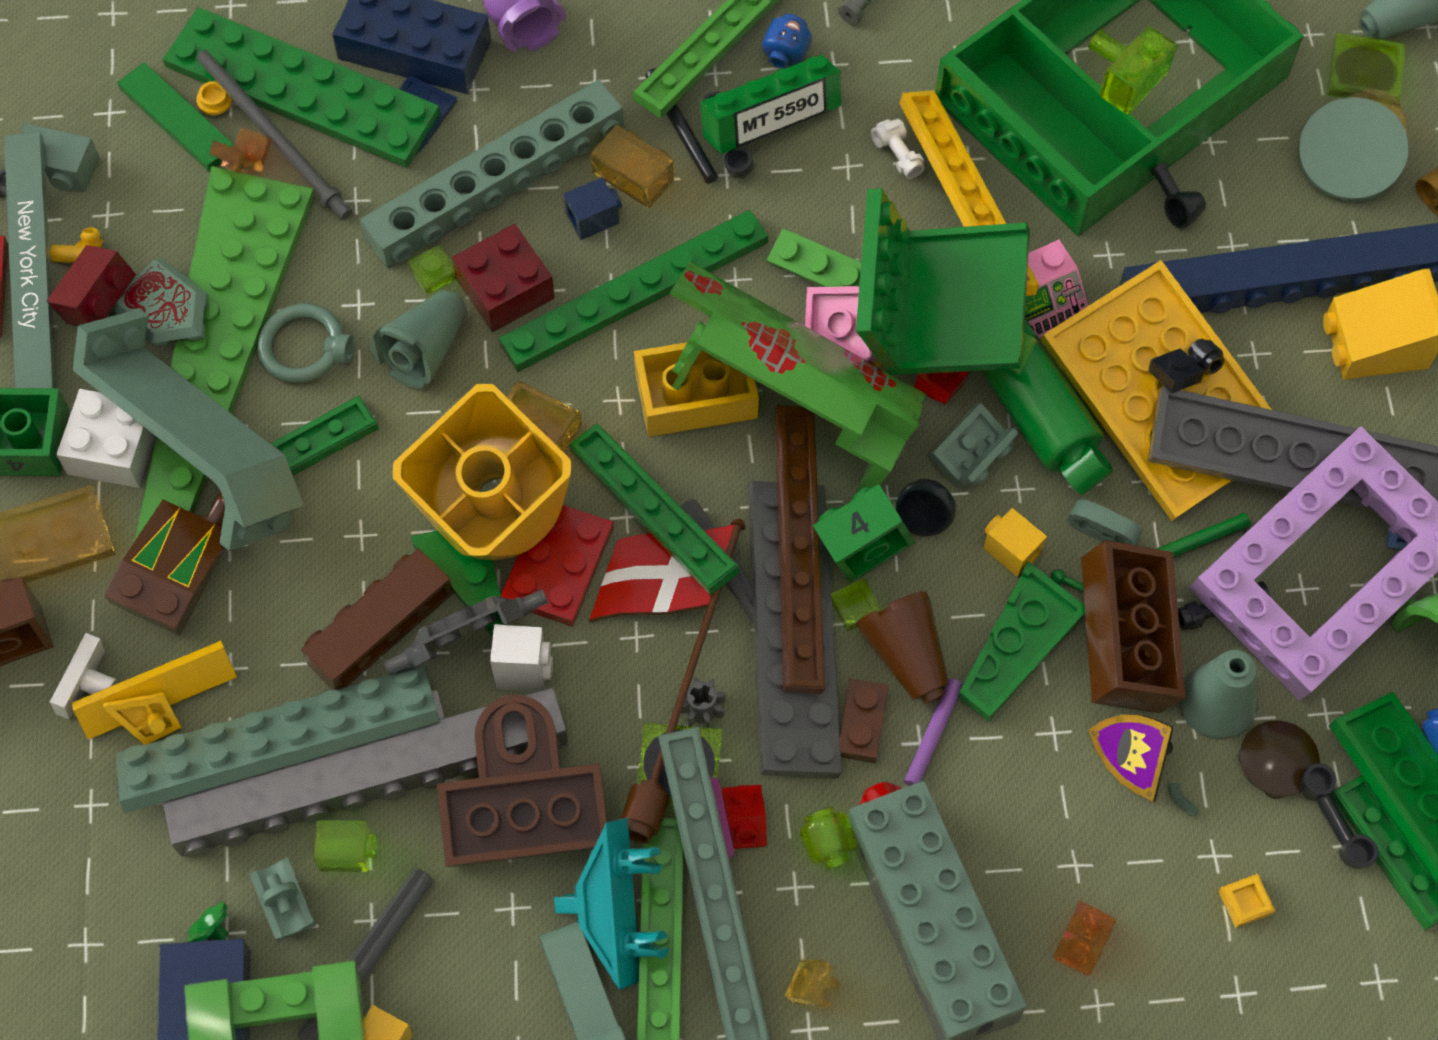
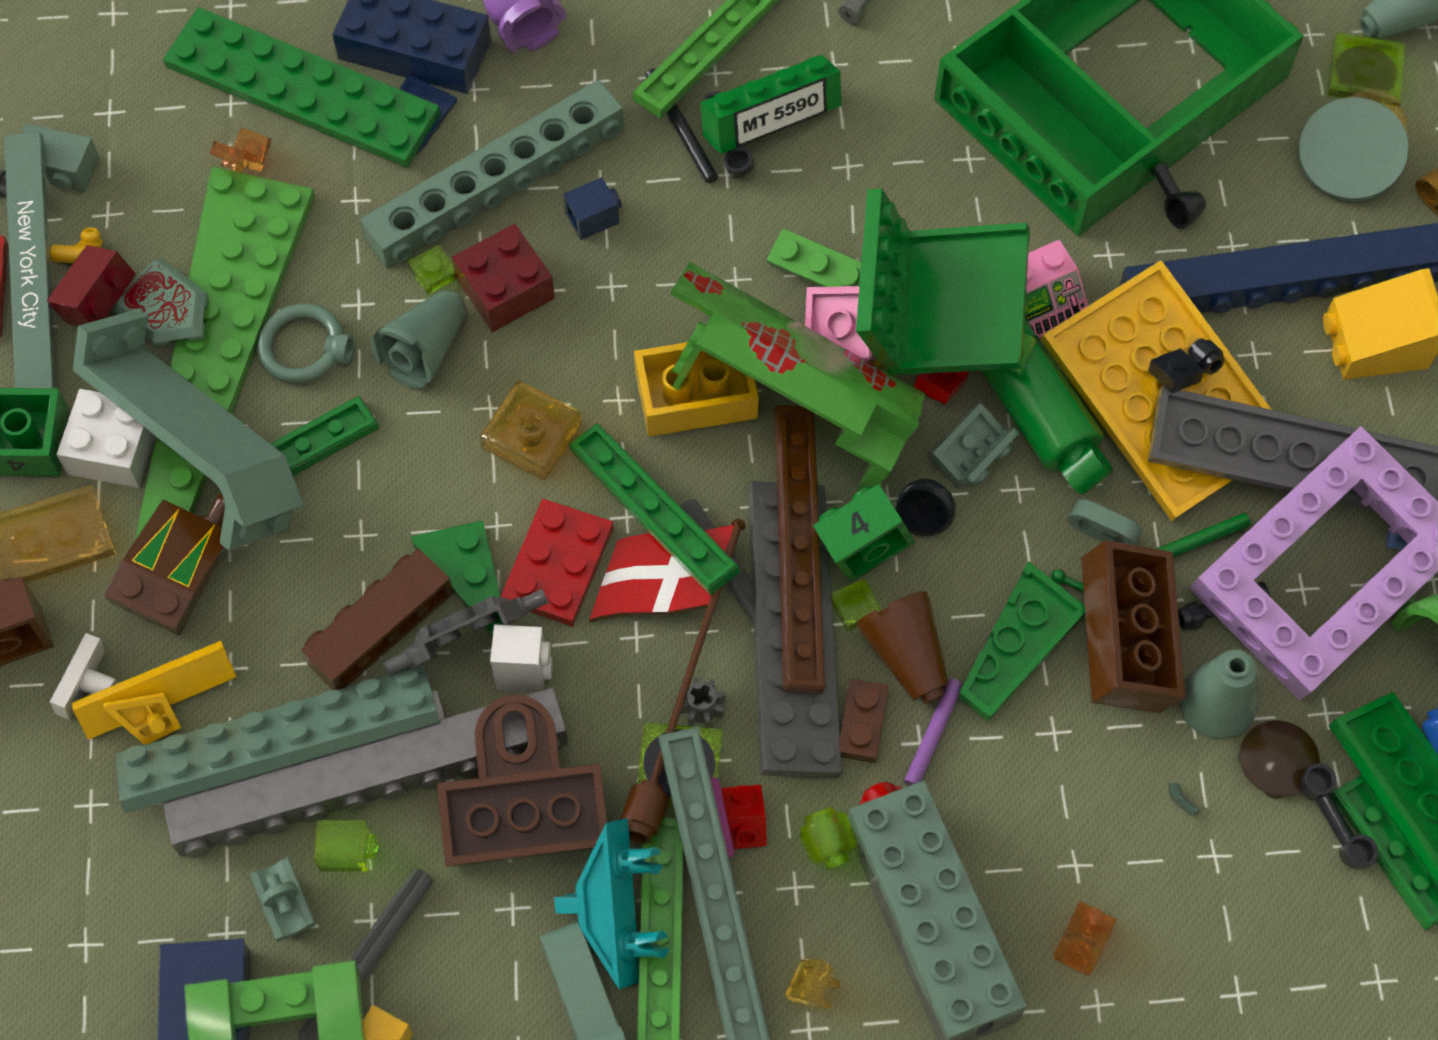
green tile [117,62,236,173] -> none
green plant [187,902,229,942] -> none
yellow plate [196,81,232,116] -> none
dark grey bar [197,50,352,220] -> none
yellow piece [393,384,571,560] -> none
green plate [499,209,768,372] -> none
clear yellow brick [591,125,674,209] -> none
blue head [762,14,812,69] -> none
white bar [871,119,925,179] -> none
yellow plate [899,90,1039,296] -> none
yellow brick [983,508,1047,577] -> none
clear neon green brick [1088,25,1178,115] -> none
shield [1088,714,1174,802] -> none
yellow tile [1218,874,1275,928] -> none

